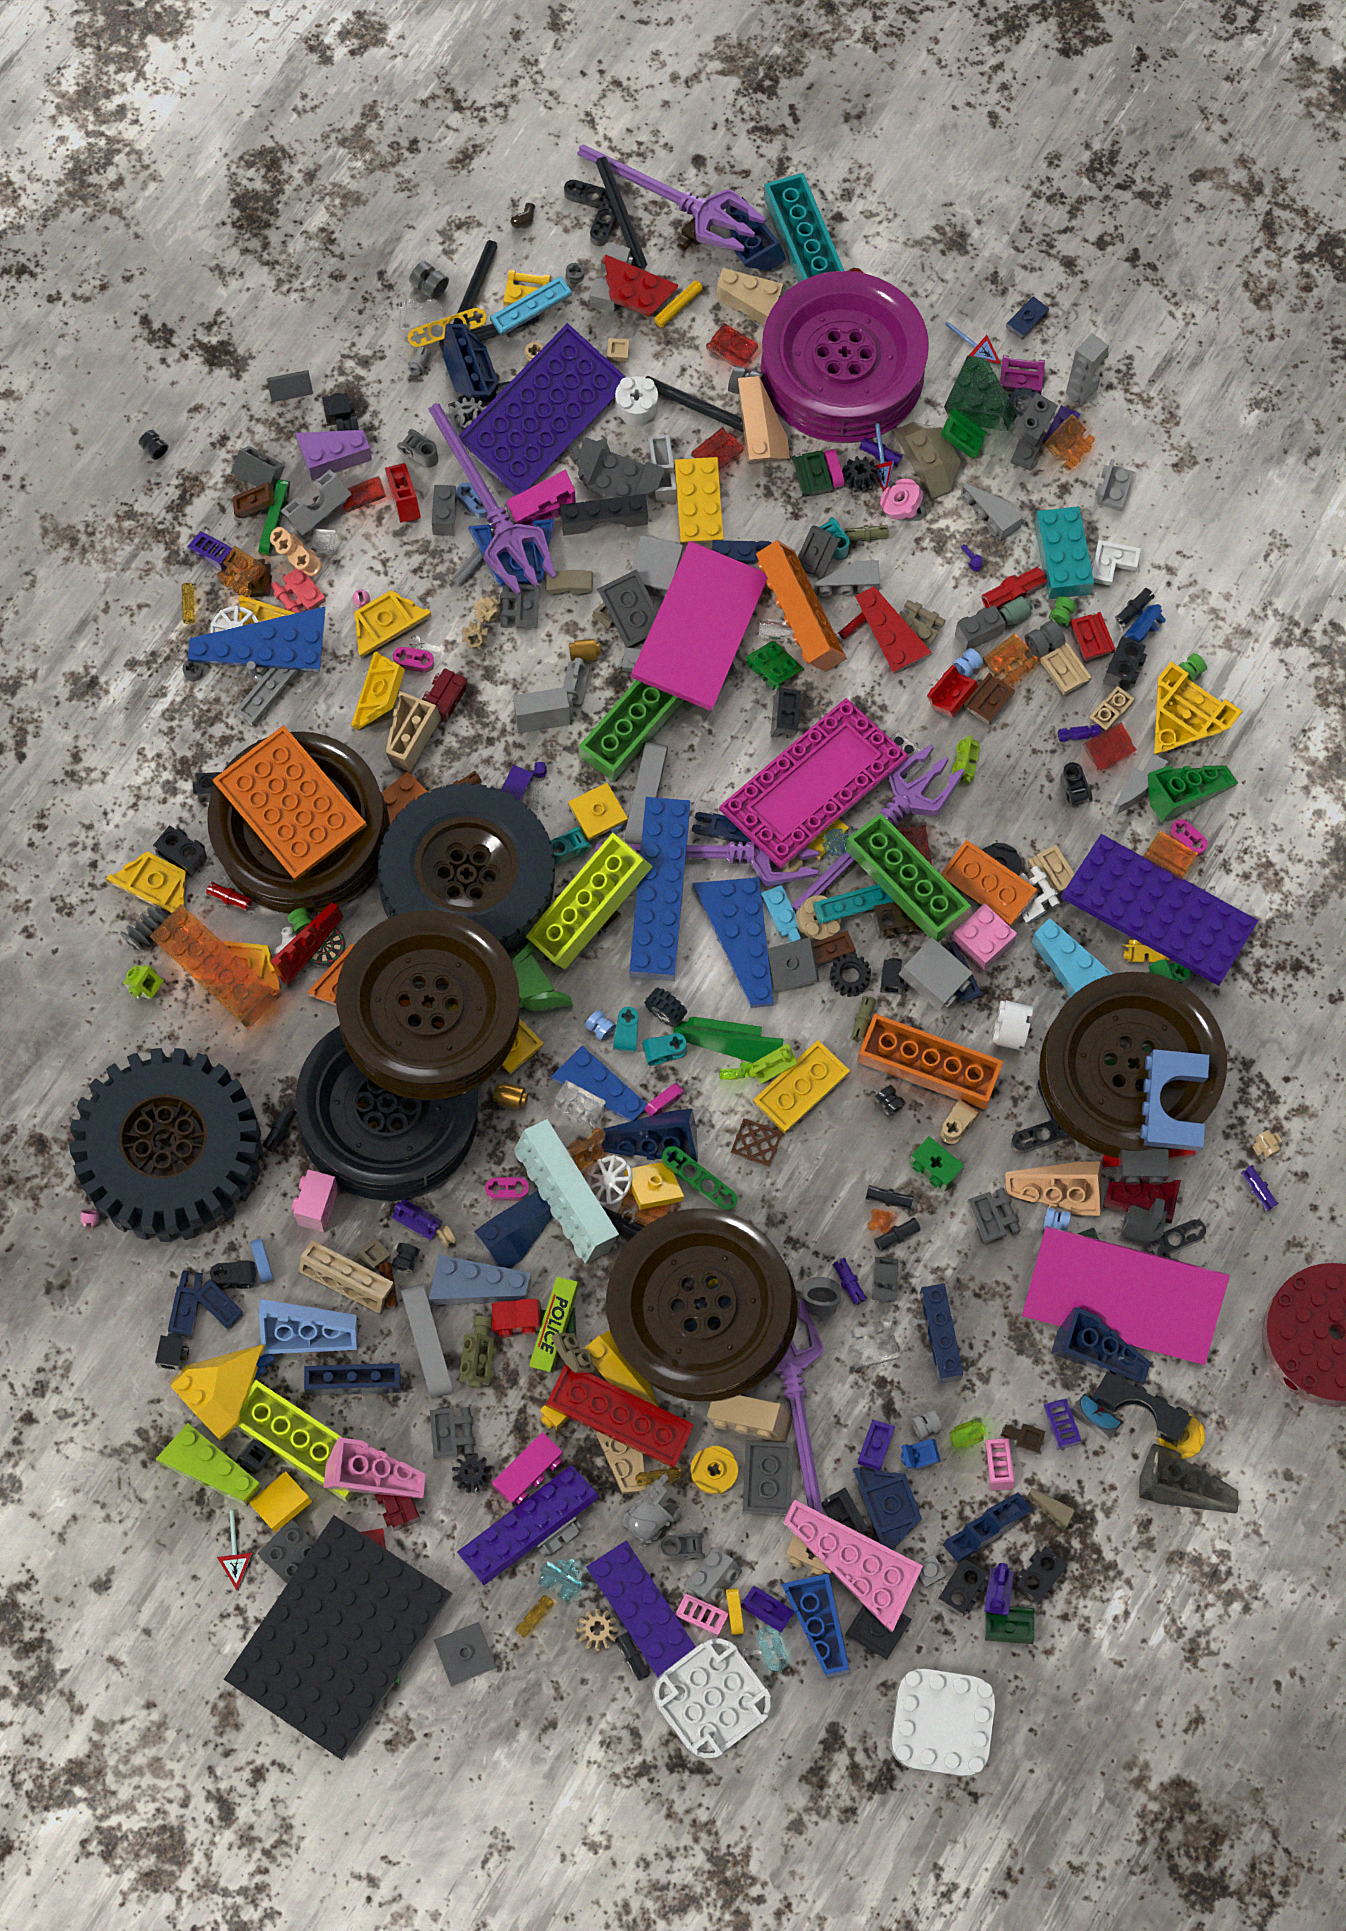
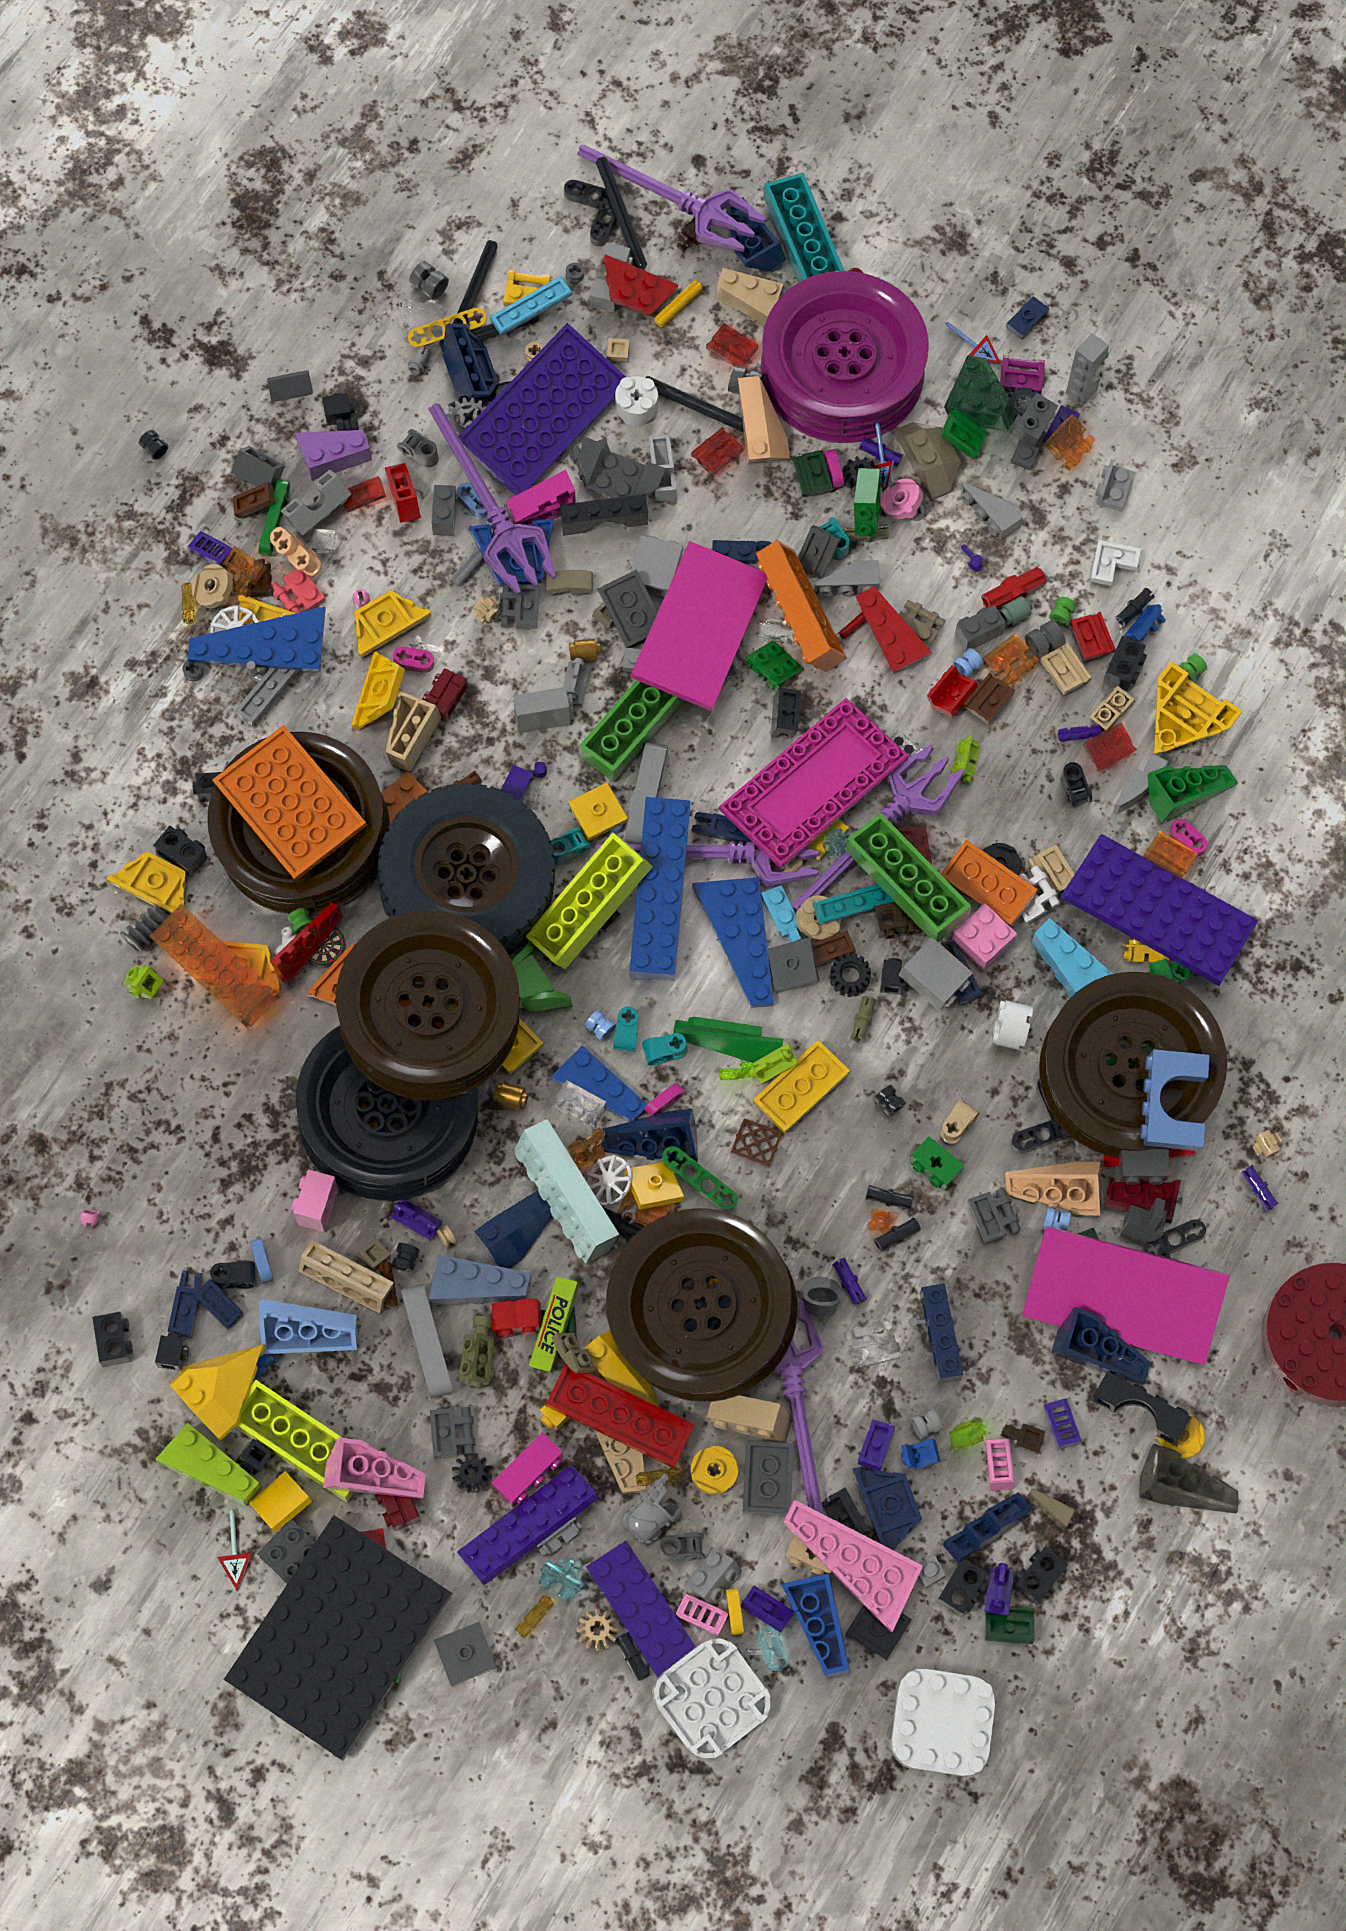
black wheel [69,1048,263,1242] -> none
red pin [206,881,253,911] -> none
black pin [262,1105,297,1152] -> none
dark blue brick [304,1363,401,1396] -> none
tan gear [462,621,488,649] -> none
dark pink beam [485,1177,529,1201] -> none
dark brown arm [510,203,535,228] -> none
black wheel [644,987,687,1028] -> none
yellow plate [674,457,724,544] -> none
orange brick [857,1013,1004,1110] -> none
dark grey brick [872,1257,899,1303] -> none
teal brick [1034,506,1094,600] -> none
slope [1071,1393,1122,1441] -> none
none -> black brick [92,1311,133,1367]
none -> tan plate [191,564,233,608]
none -> green window [854,468,881,536]

